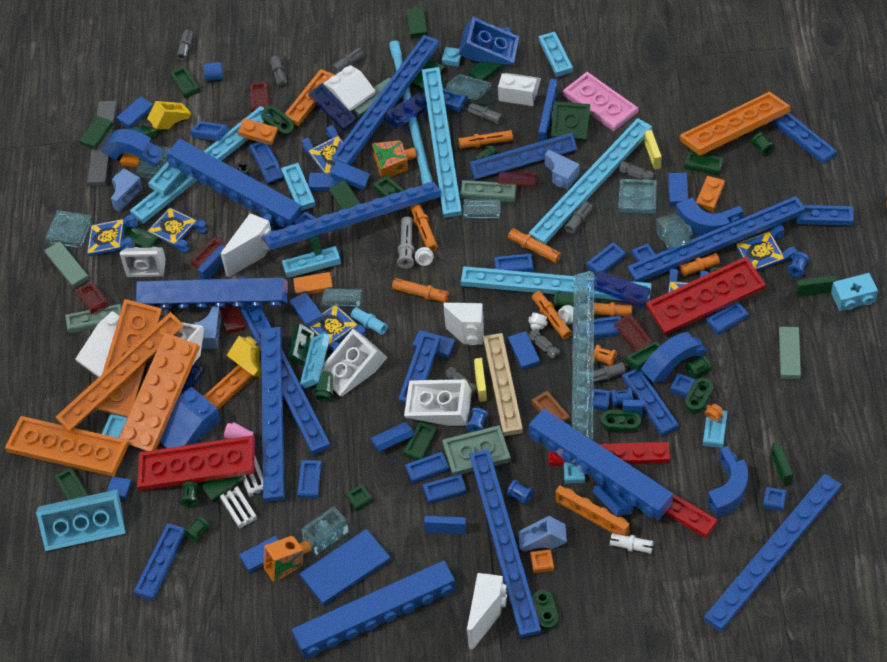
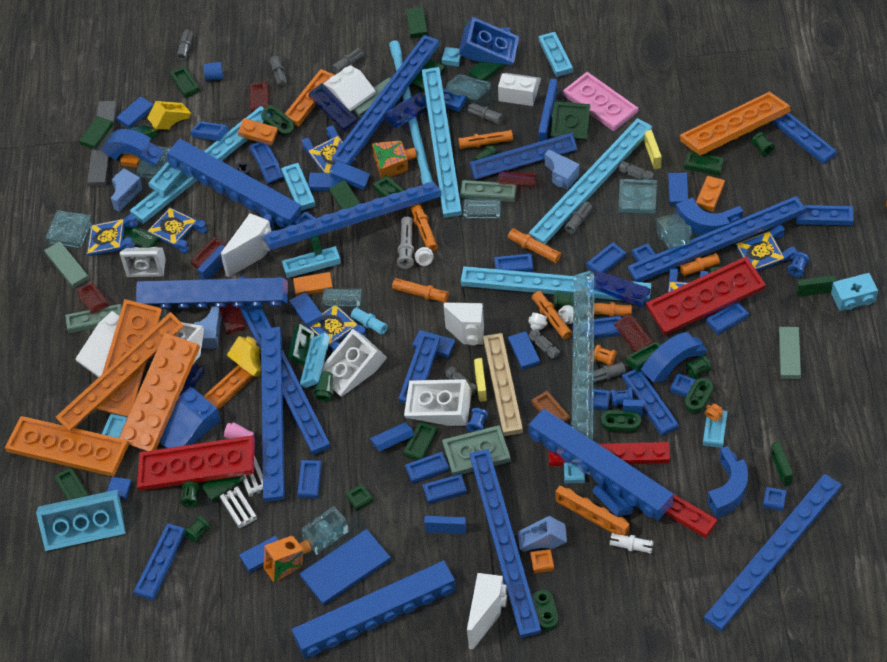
blue bush [507,480,533,505] -> none

